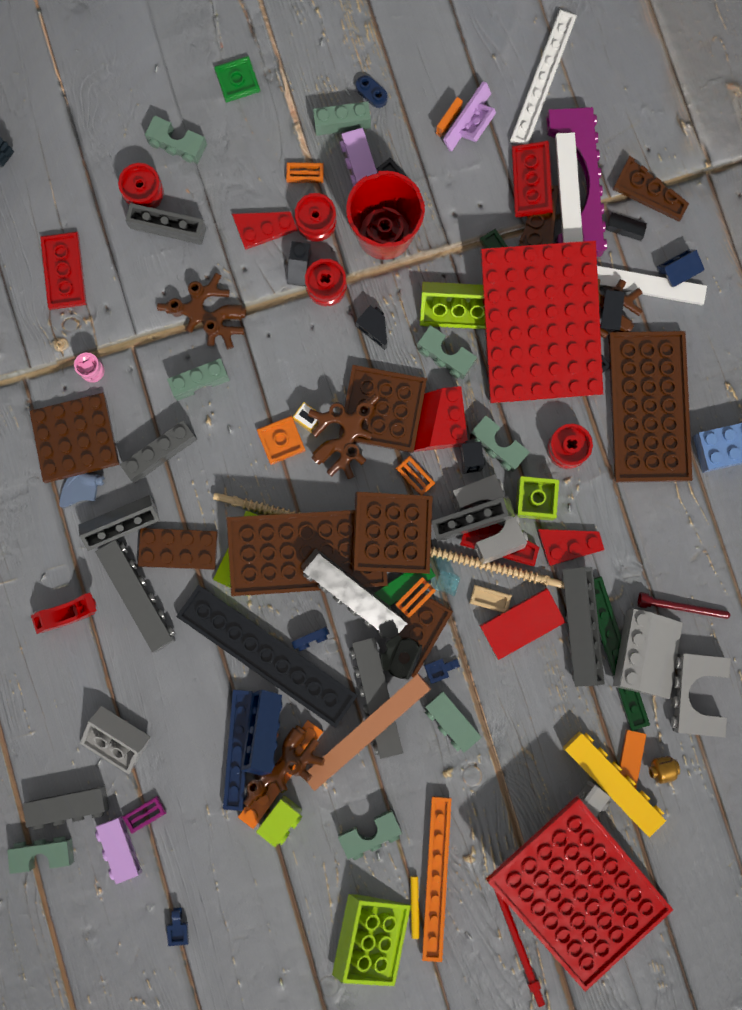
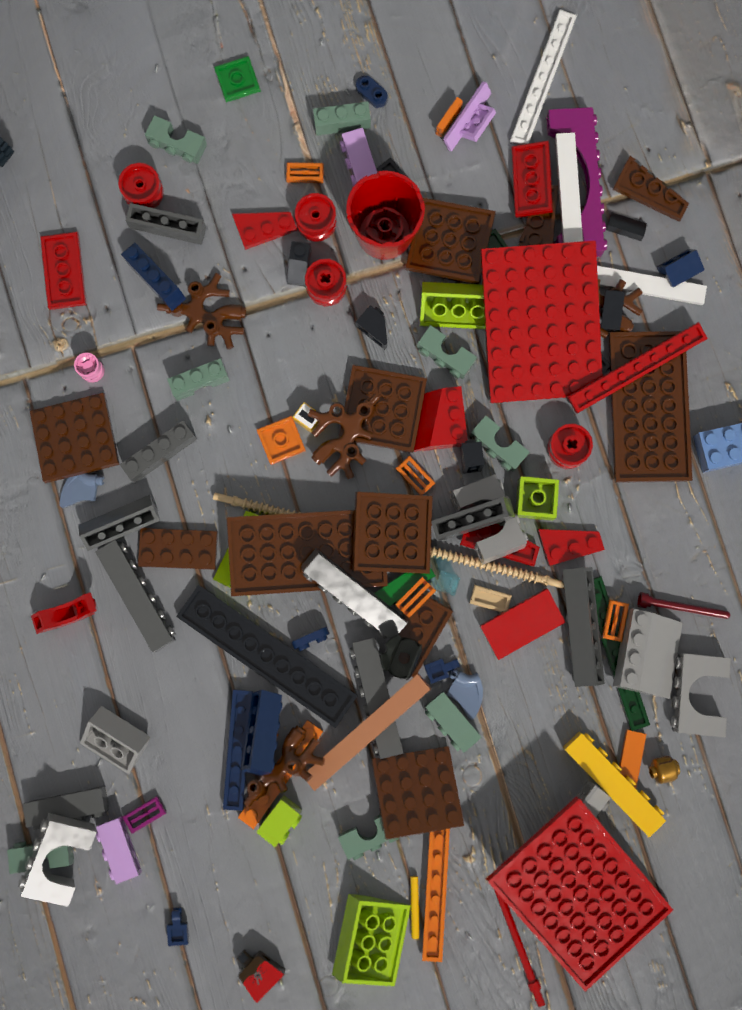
none -> arch [18,813,97,906]
none -> dark blue brick [121,242,186,311]
none -> torso [236,949,285,1003]
none -> reddish brown plate [371,746,464,840]
none -> reddish brown plate [405,198,496,284]
none -> sand blue arm [446,669,483,720]
none -> red tile [567,322,708,413]
none -> orange tile [601,600,629,642]

